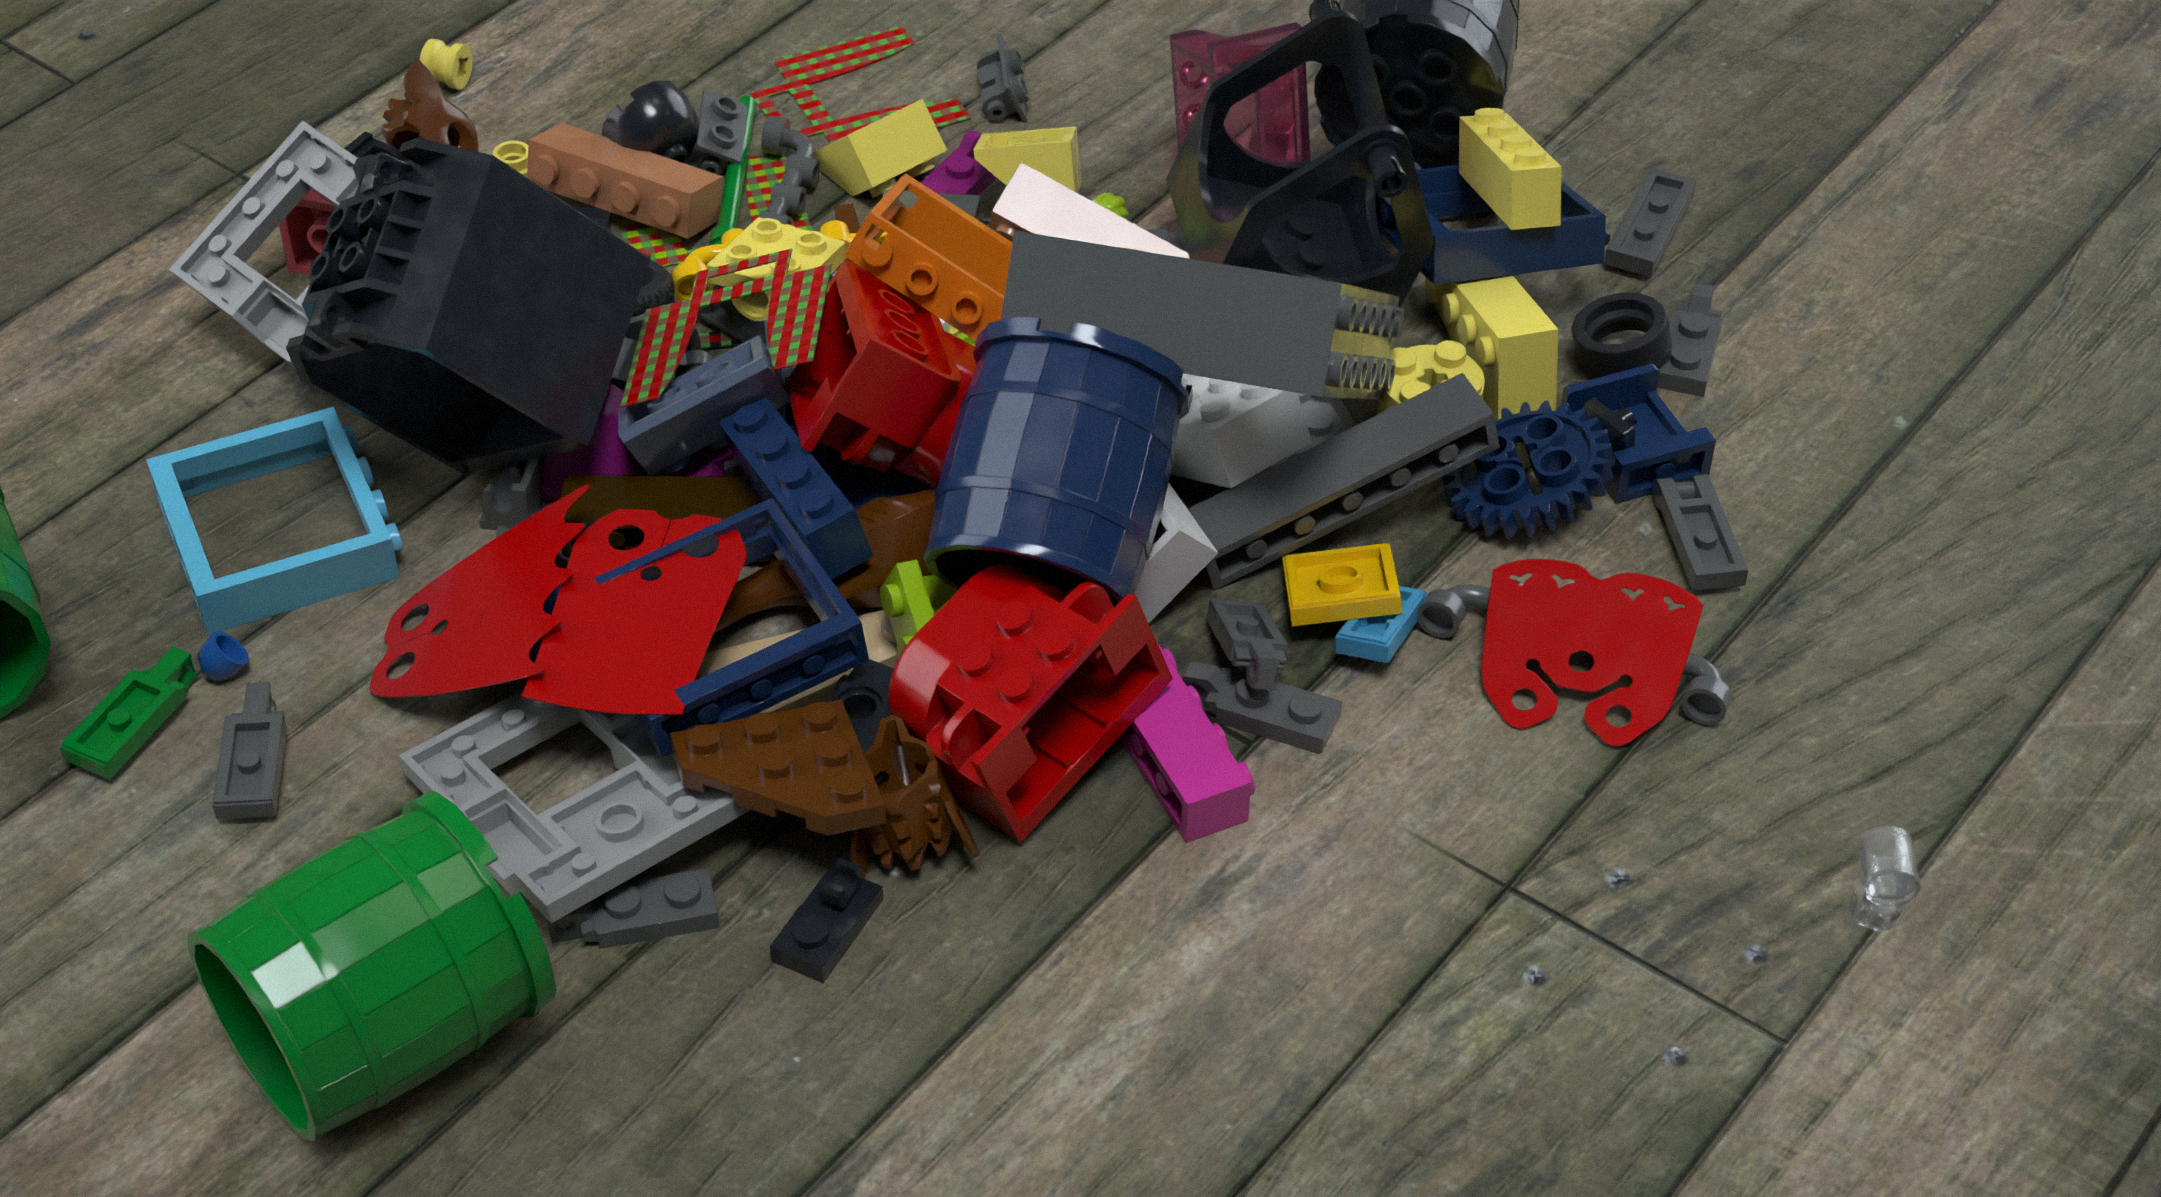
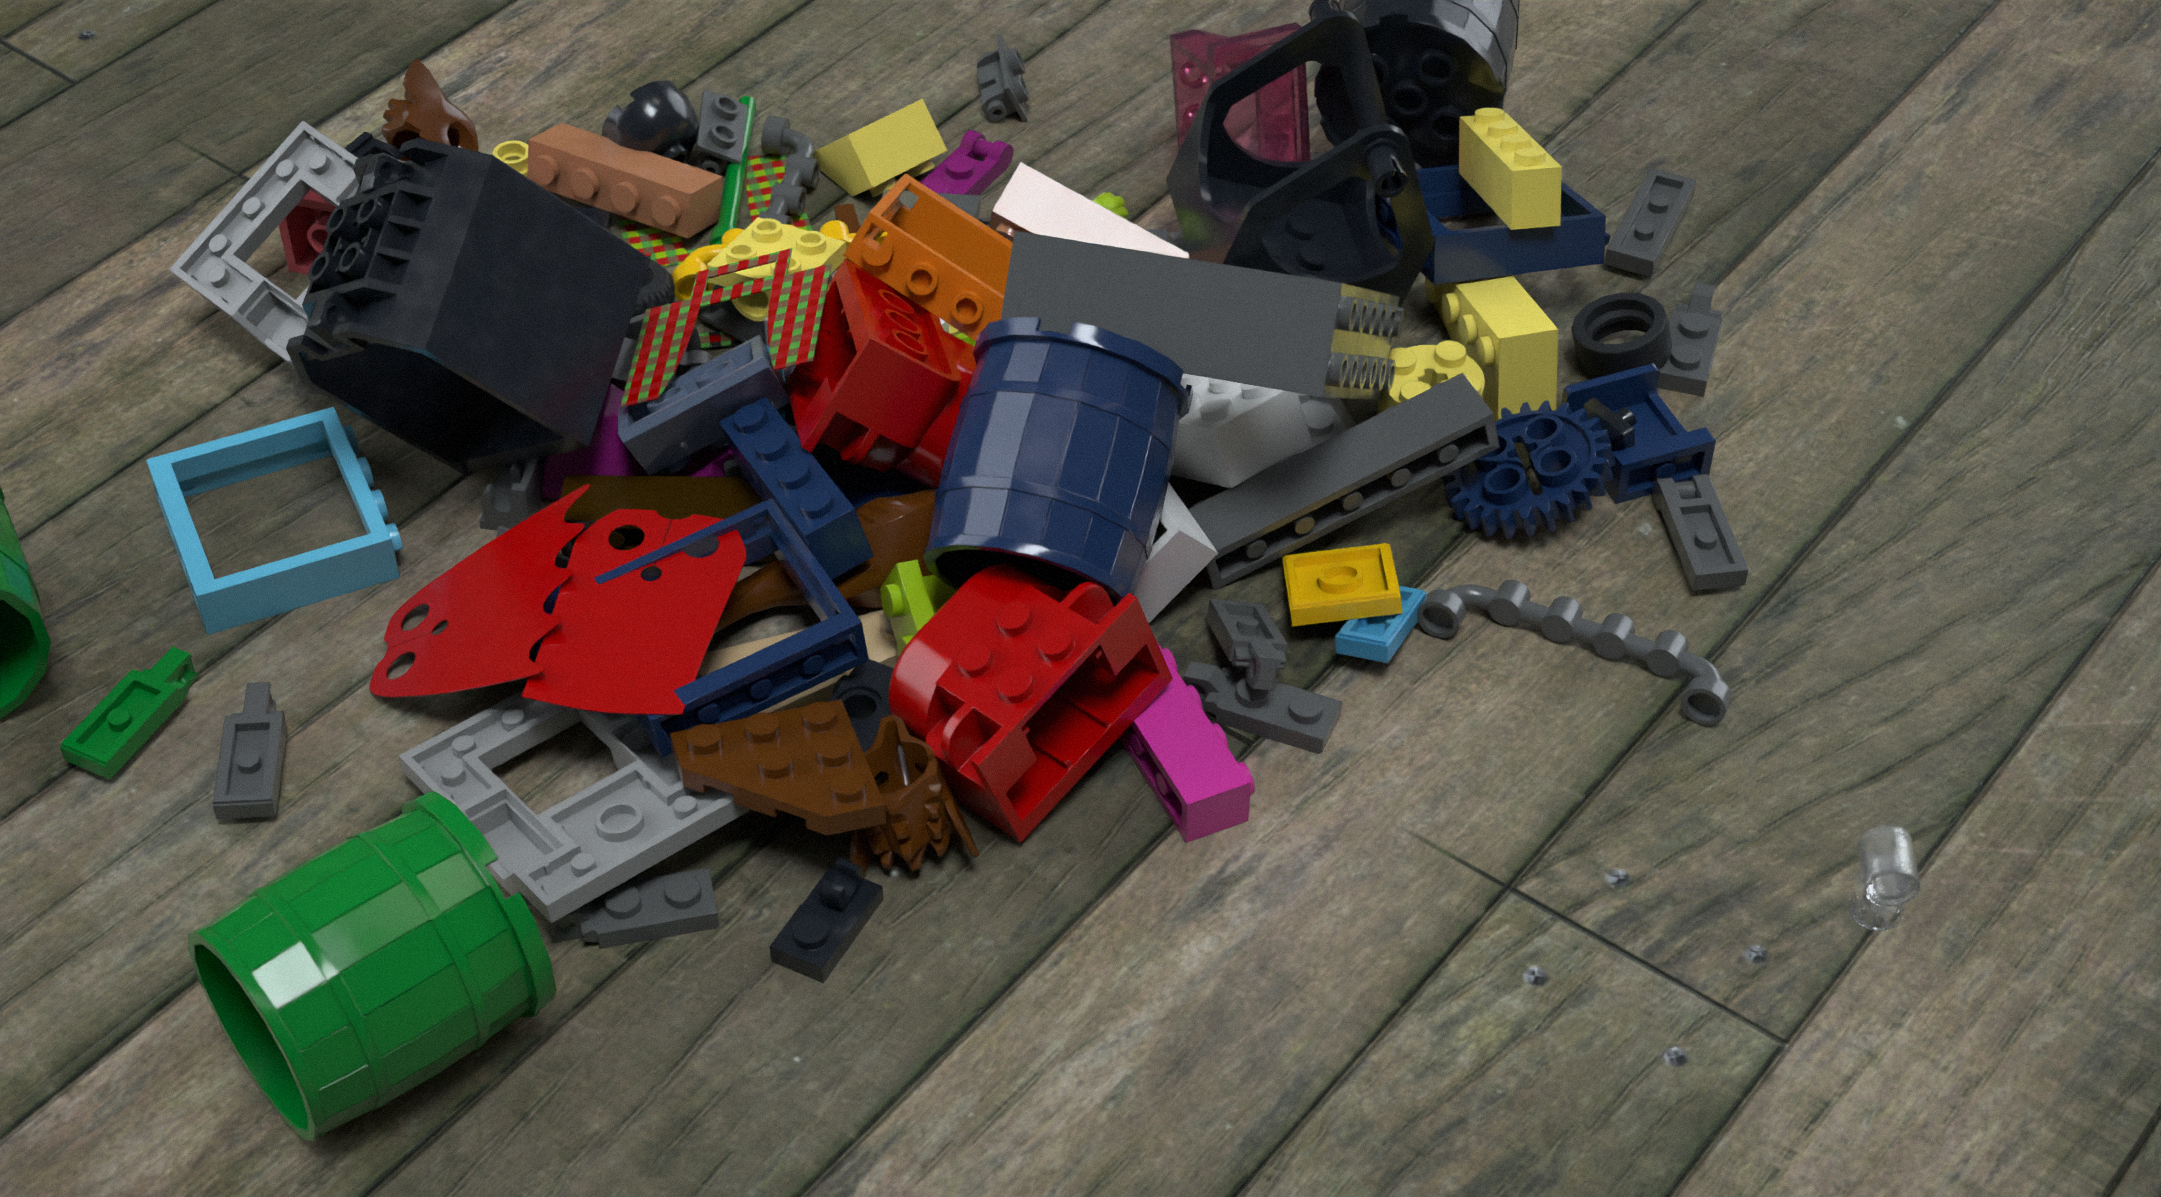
blue hinge [198,631,249,681] -> none
light yellow wheel [420,38,473,90] -> none
piece [750,25,971,143] -> none
light yellow slope [974,127,1081,193] -> none
red piece [1481,559,1704,746] -> none

